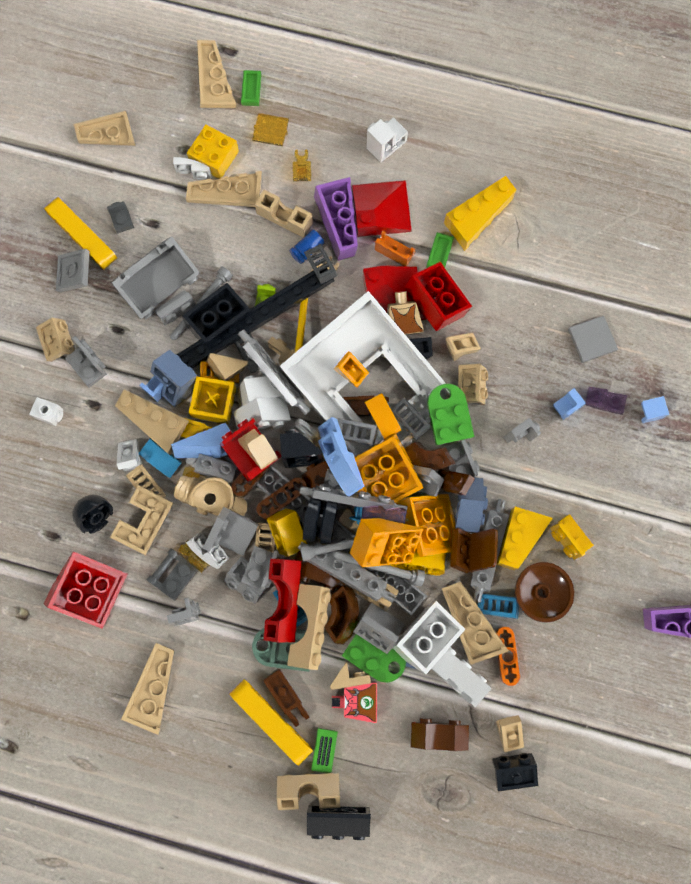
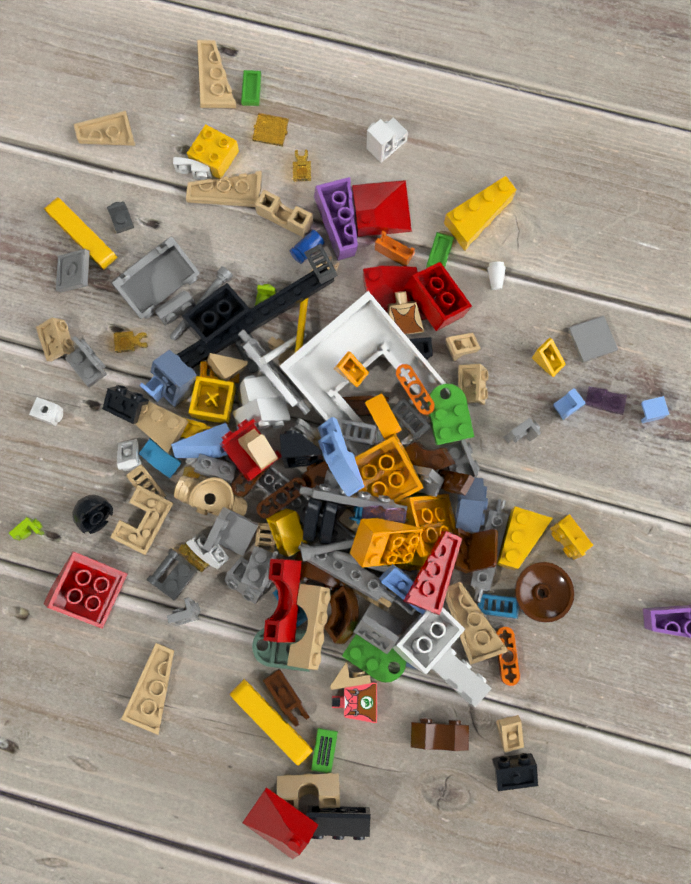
none -> lime bracket [9,517,45,541]
none -> black bracket [102,385,149,424]
none -> clear yellow plate [114,331,148,353]
none -> red slope [242,787,318,860]
none -> white bar [259,333,306,365]
none -> medium blue plate [379,564,426,614]
none -> orange beam [396,364,435,415]
none -> wing [403,531,462,615]
none -> white cone [487,262,506,290]
none -> yellow slope [532,337,566,377]

